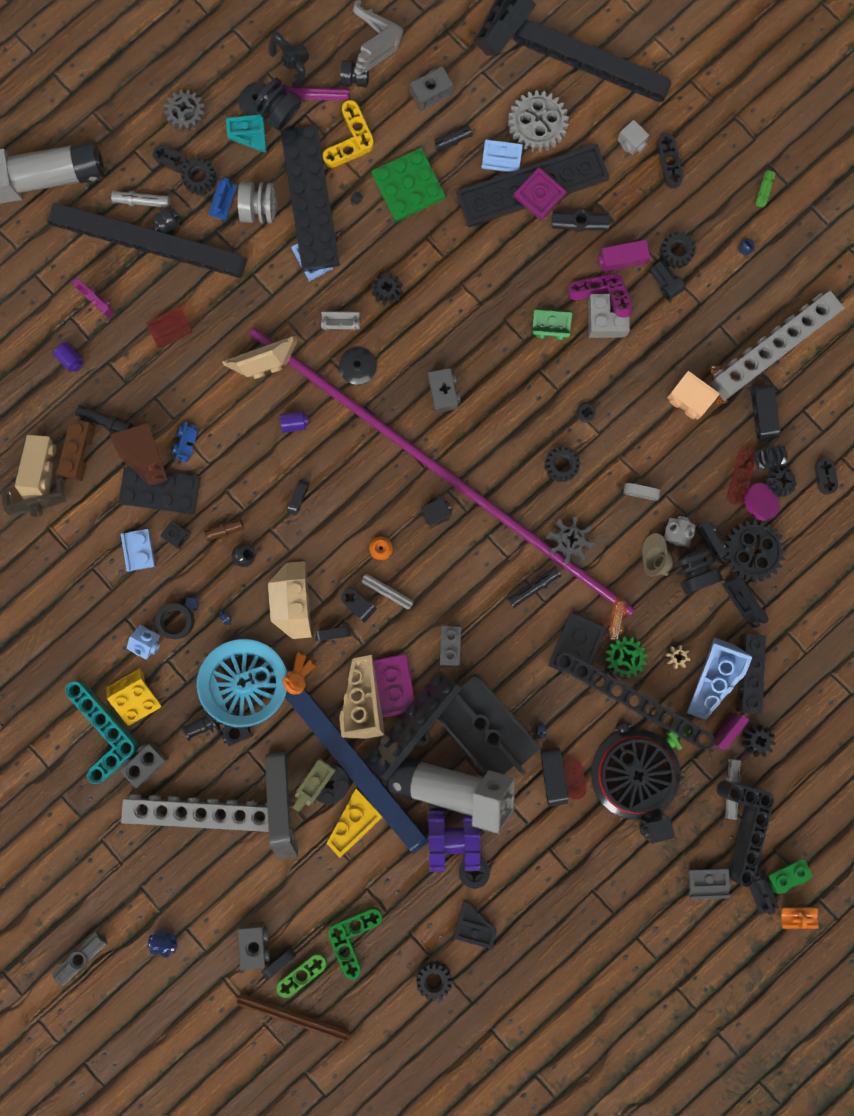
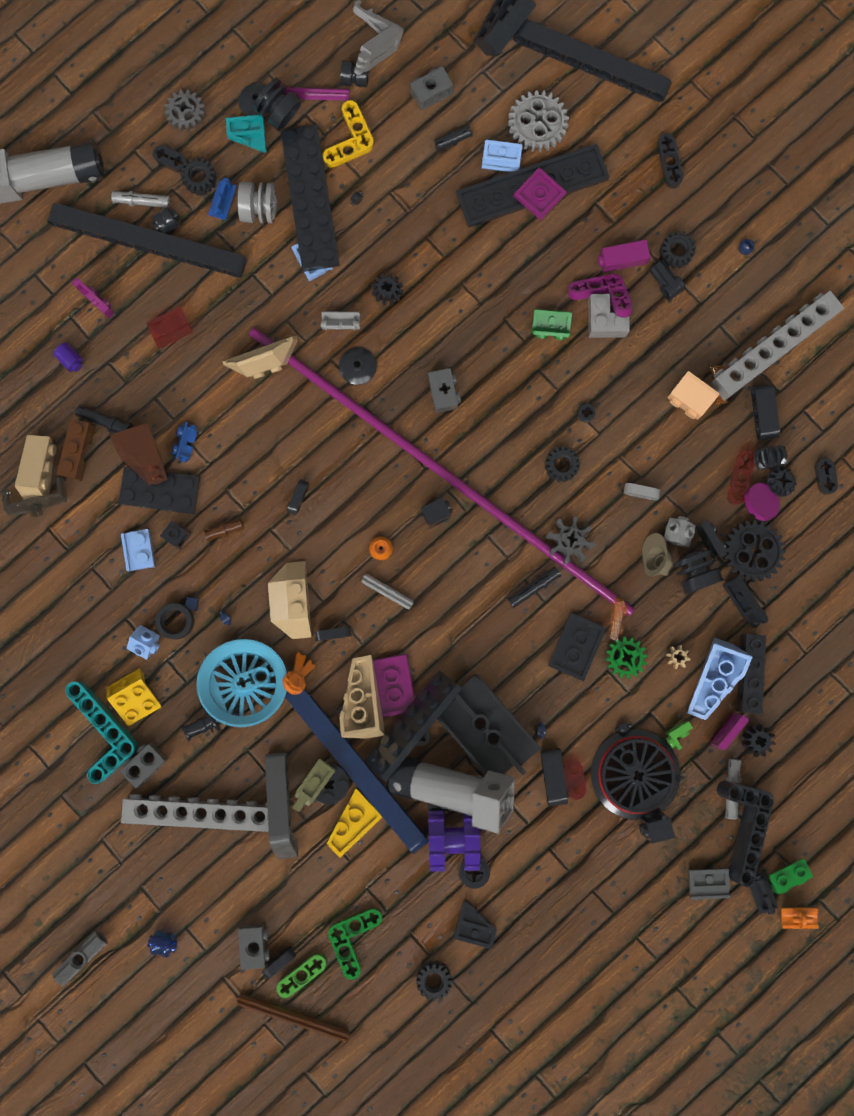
black brick [221,726,253,746] -> none
black piece [231,544,256,567] -> none
black piece [269,32,309,88] -> none
dark purple brick [280,411,309,433] -> none
black piece [341,589,377,623] -> none
green plate [371,148,445,223] -> none
dark grey brick [440,626,461,666] -> none
black piece [551,209,610,233] -> none
black beam [555,652,715,749] -> none
light grey brick [618,120,649,156] -> none
bright green axle [755,170,776,207] -> none

